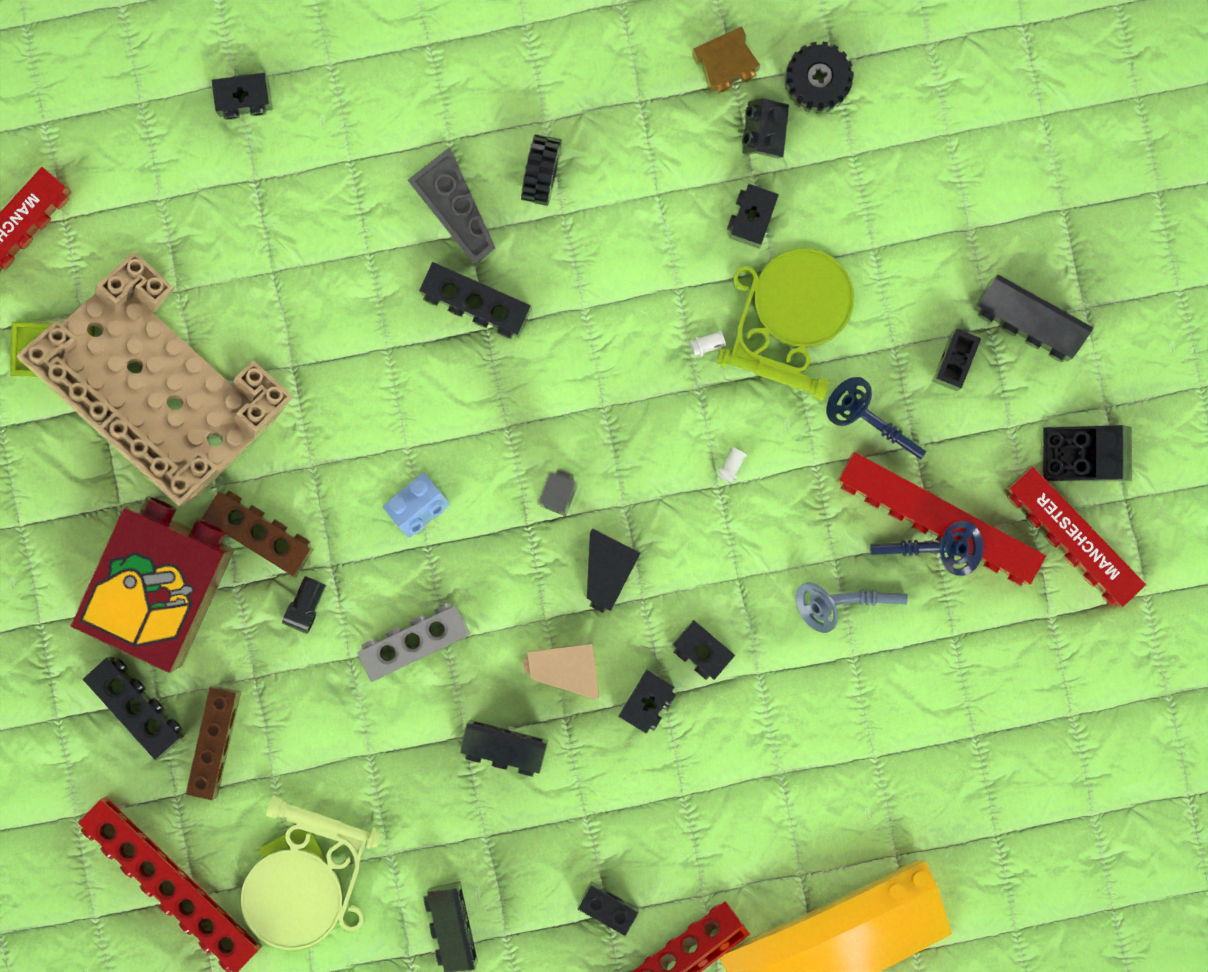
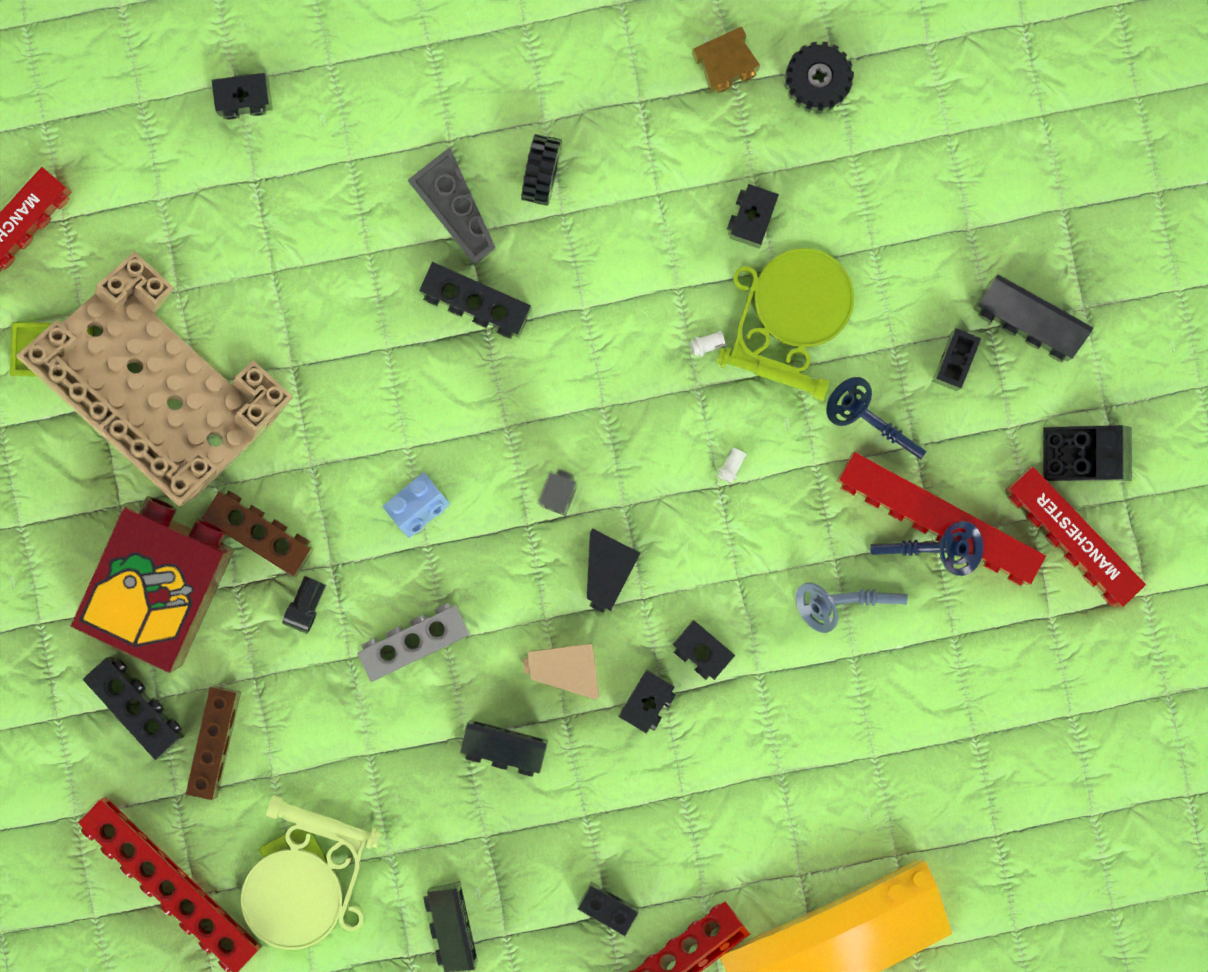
black bracket [742,98,789,158] -> none

